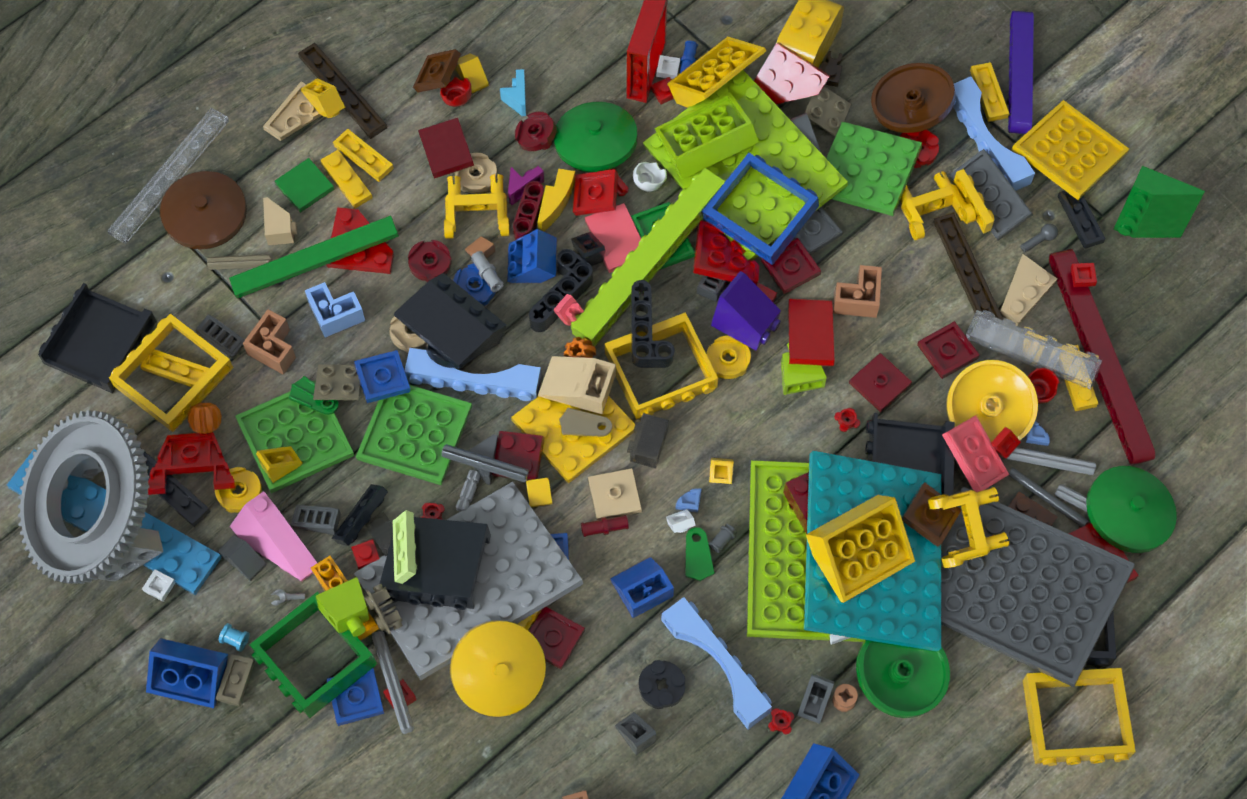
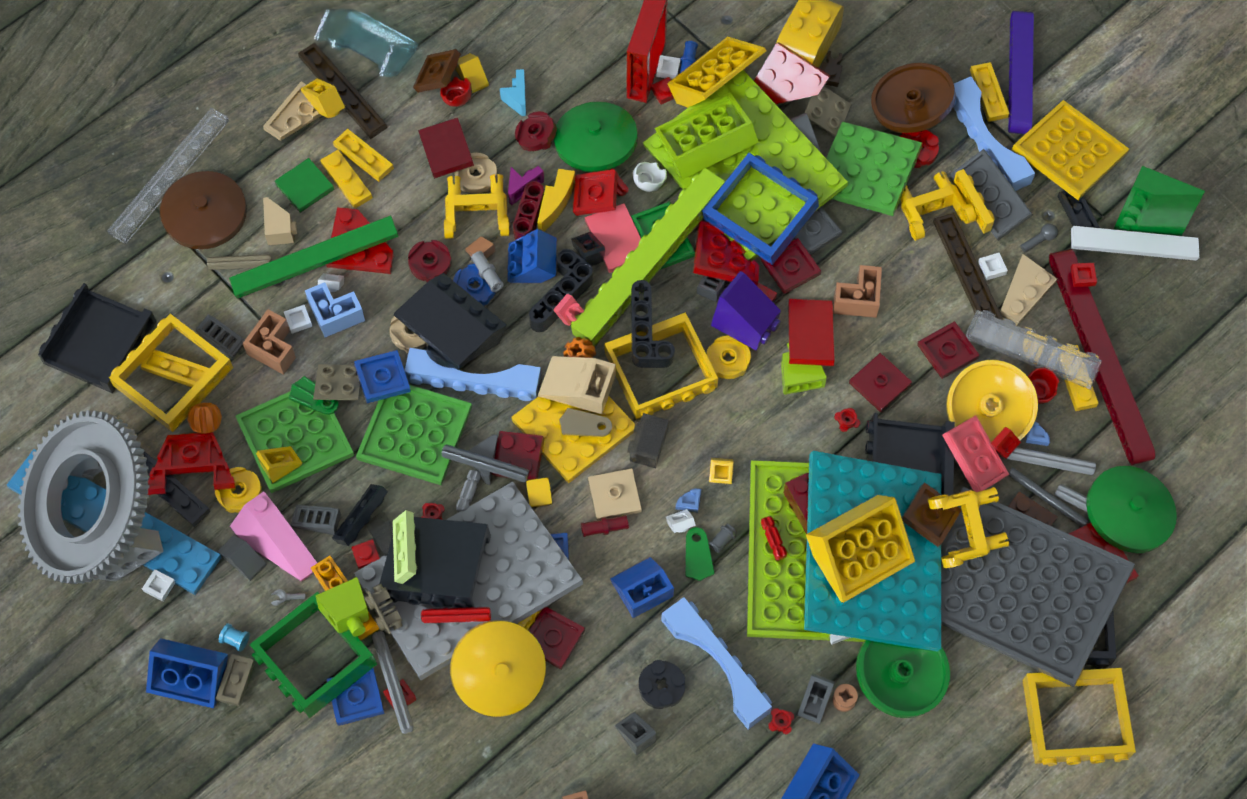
none -> white plate [284,305,312,334]
none -> clear light blue windscreen [314,9,418,78]
none -> white plate [318,273,344,292]
none -> red axle [421,607,491,623]
none -> red axle [761,516,787,561]
none -> white plate [978,253,1008,281]
none -> white tile [1071,226,1199,260]

